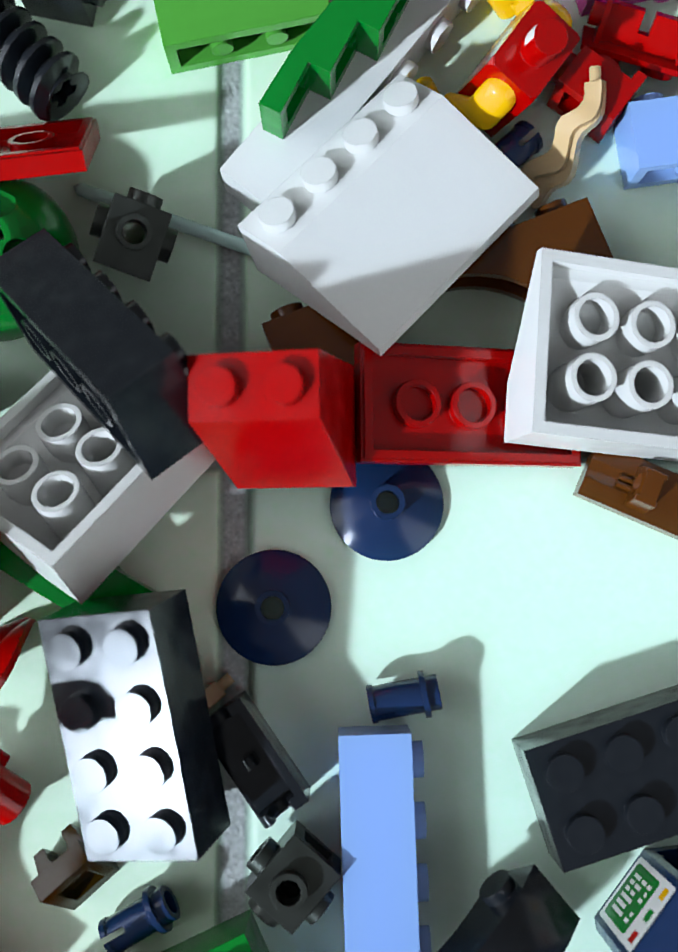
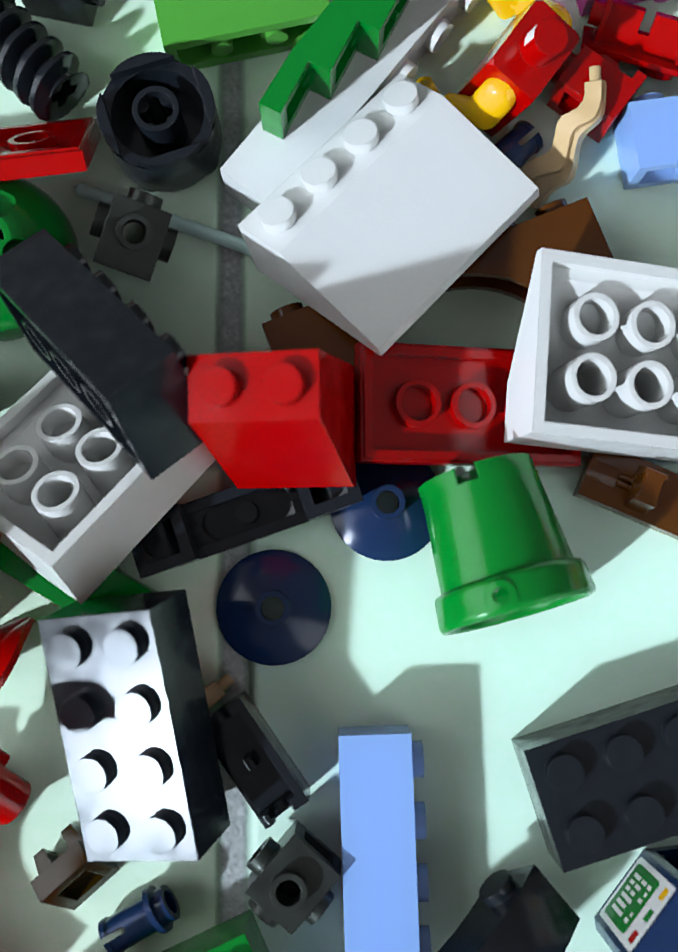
dark blue pin [366,670,443,724] -> none
none -> black brick [96,52,222,192]
none -> black slope [131,478,364,579]
none -> green piece [418,453,596,636]

